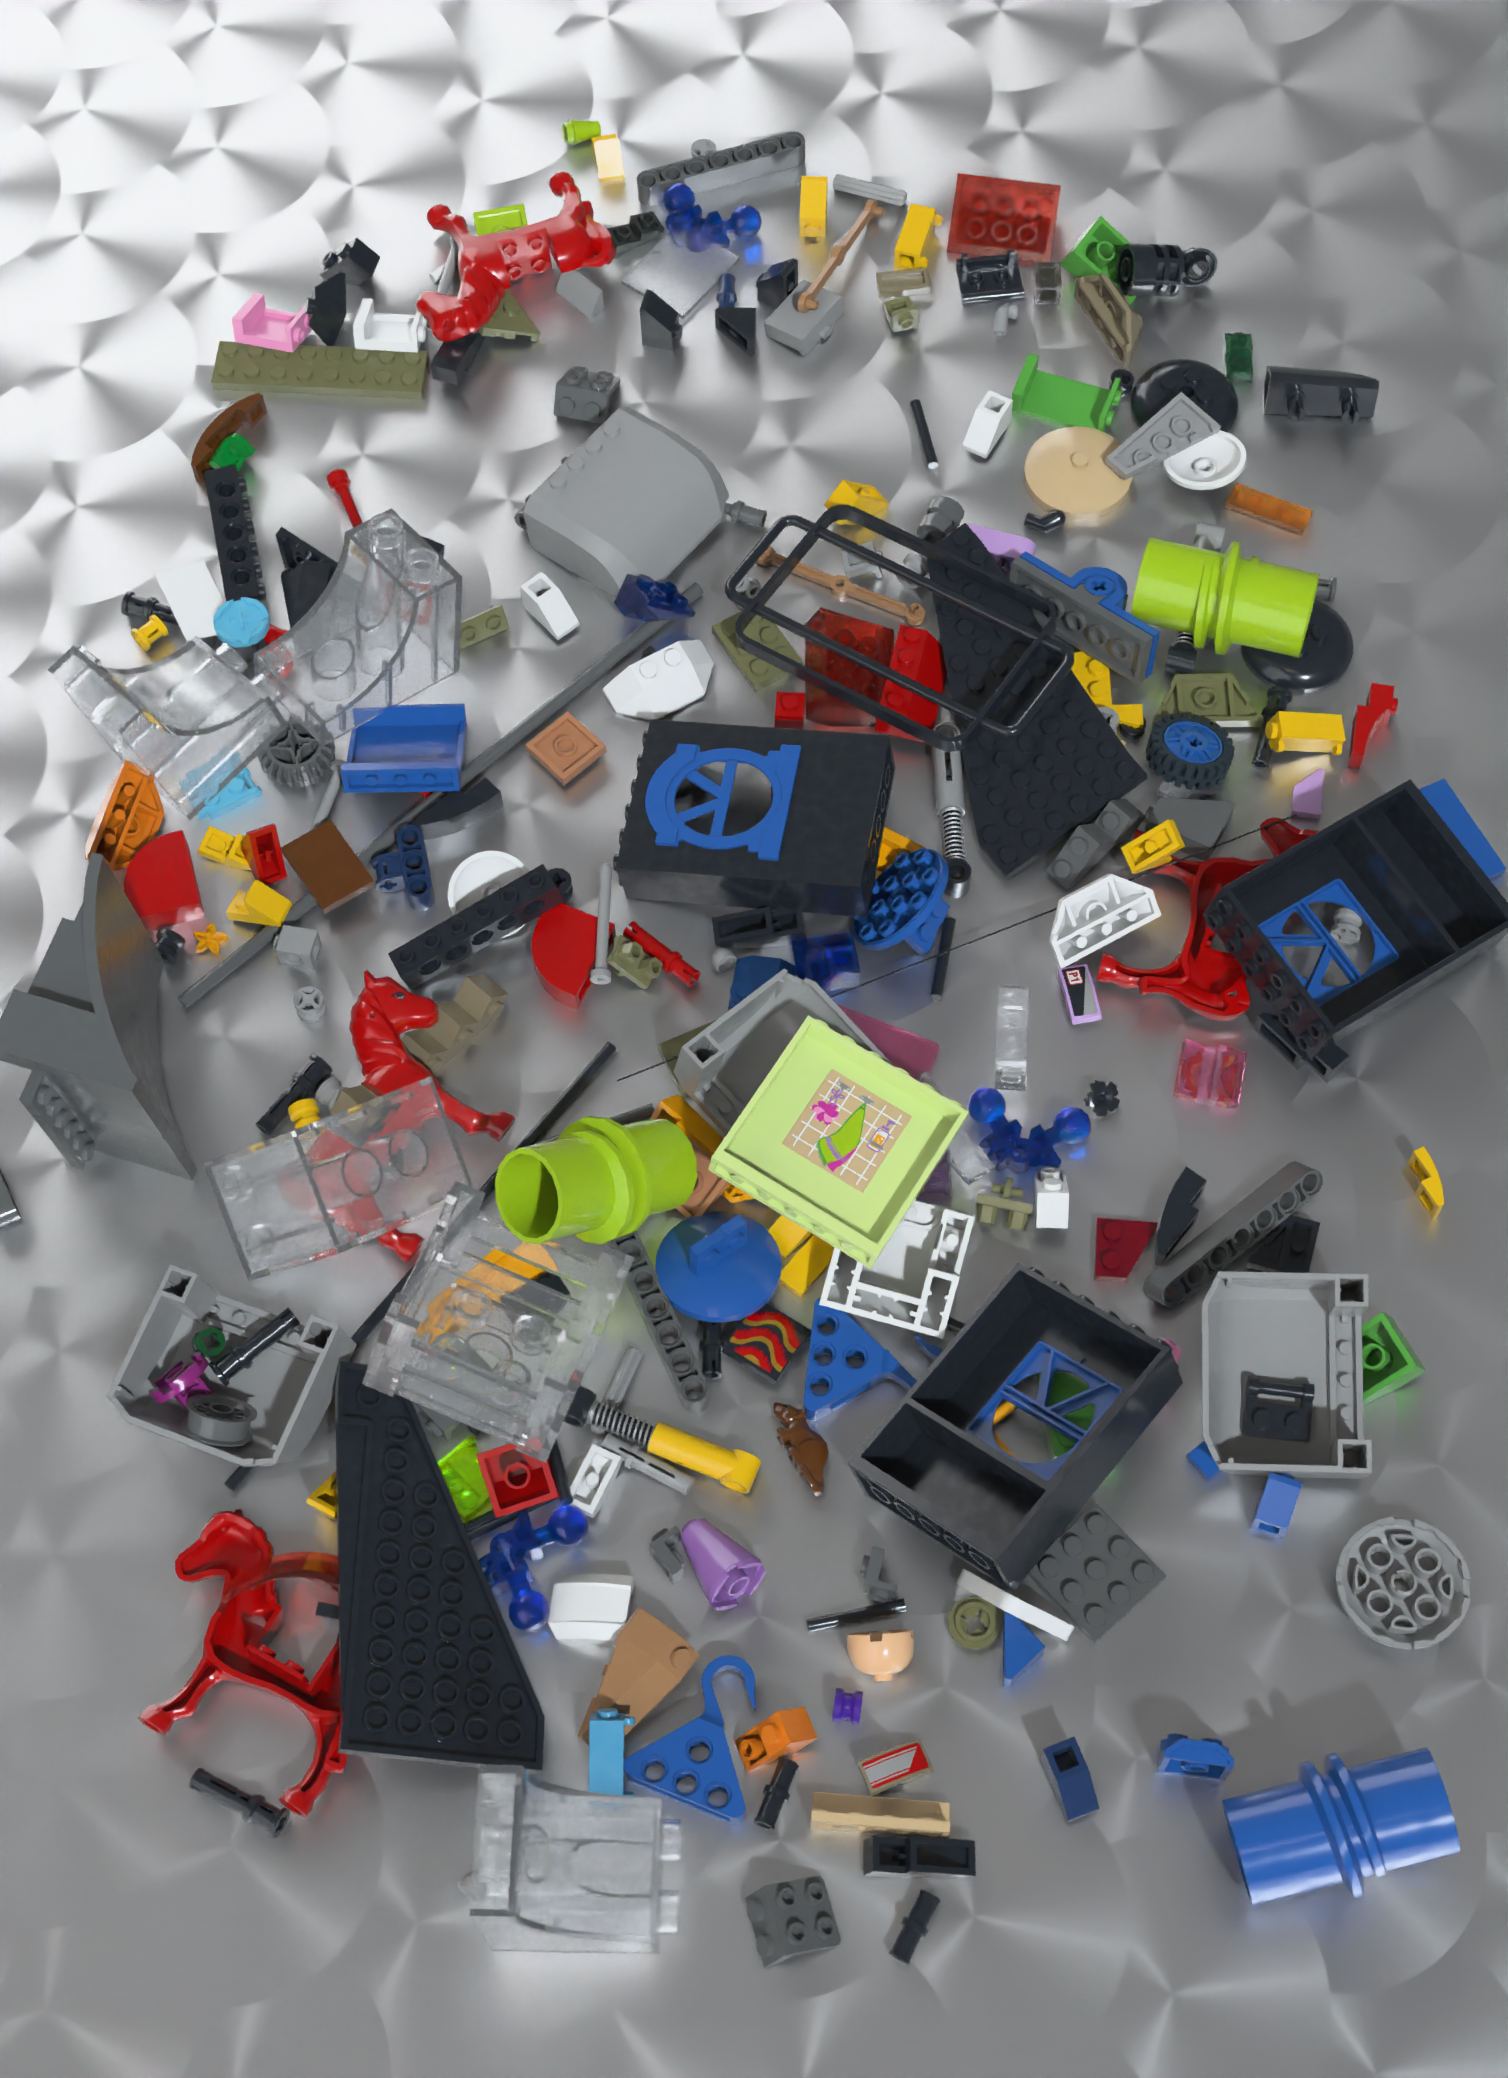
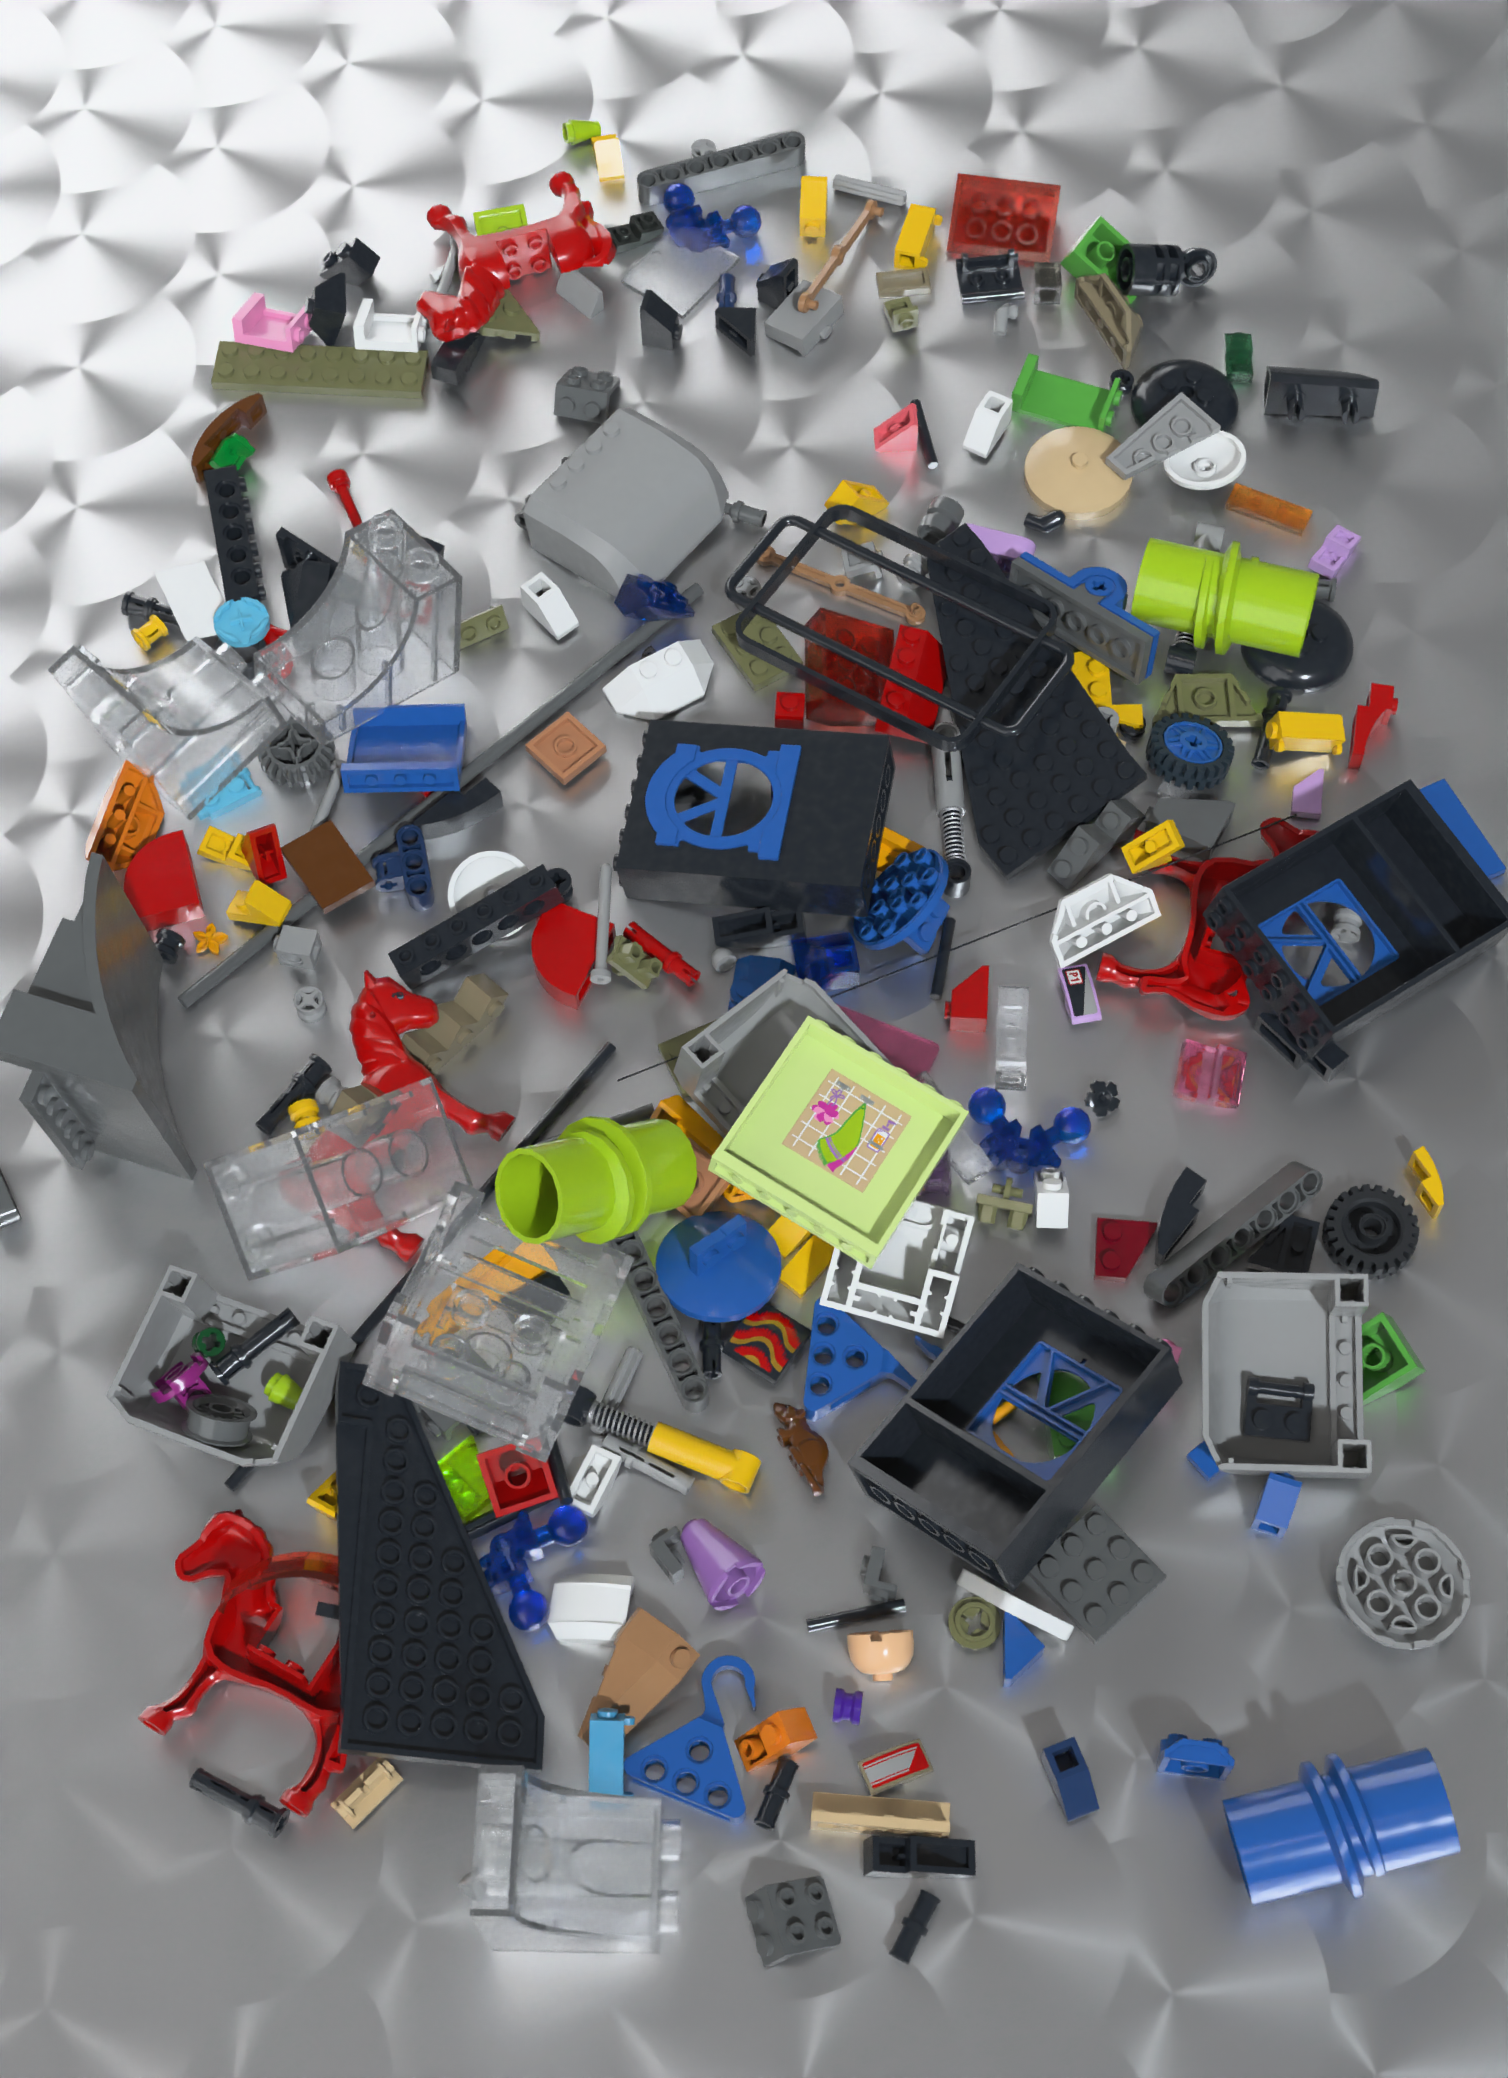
none -> lime cone [264,1372,303,1410]
none -> tan hinge [330,1757,404,1829]
none -> coral slope [873,403,918,453]
none -> red slope [944,965,989,1032]
none -> lavender slope [1308,524,1361,579]
none -> black wheel [1322,1184,1420,1280]

